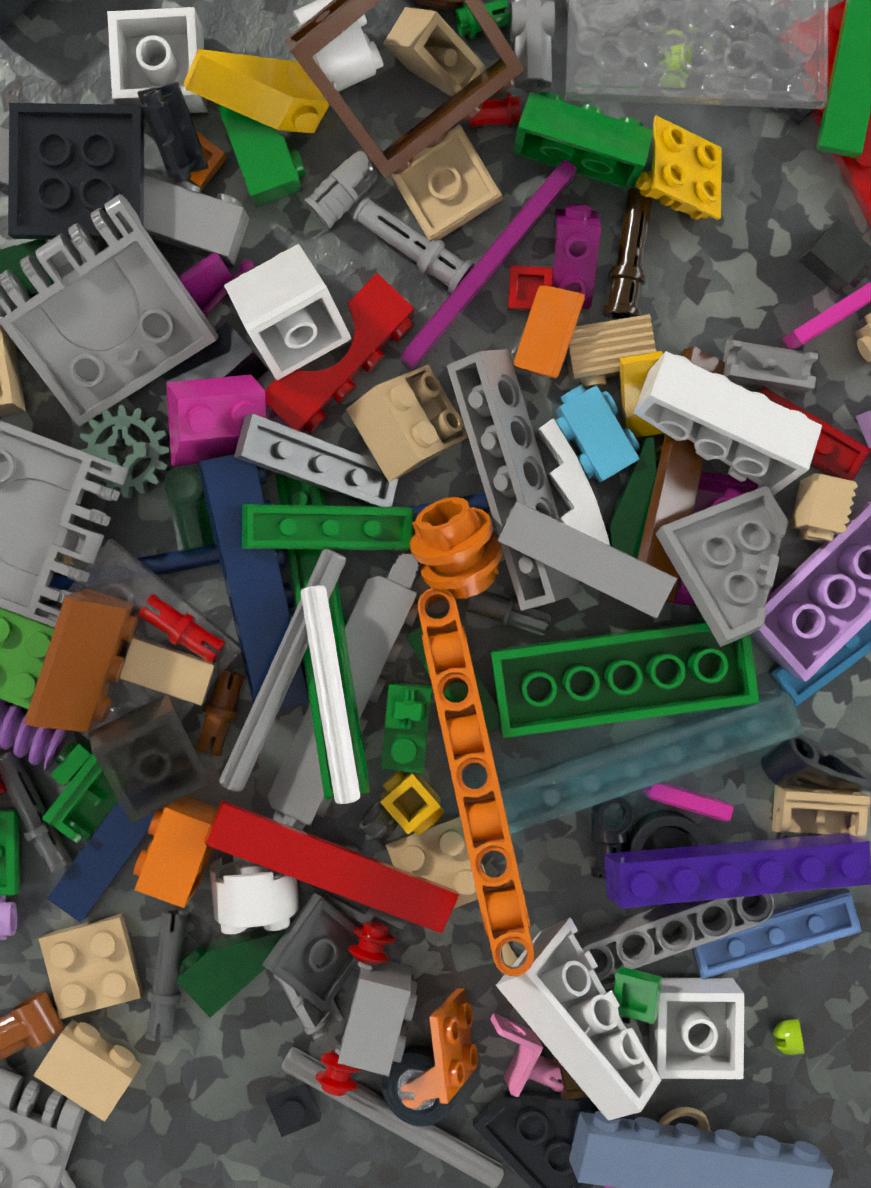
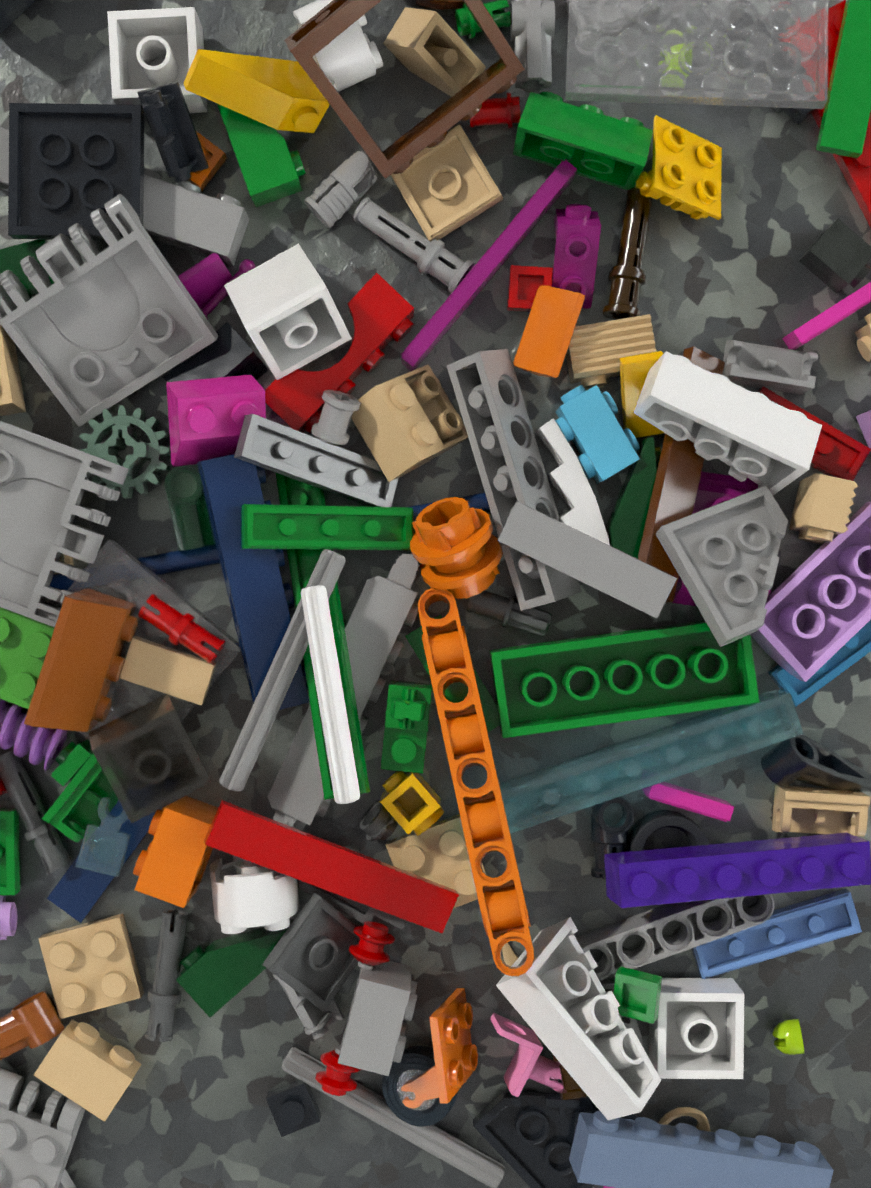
dark orange pin [195,668,246,756] -> none
none -> clear light blue plate [75,797,133,877]
none -> light grey bush [311,390,361,445]

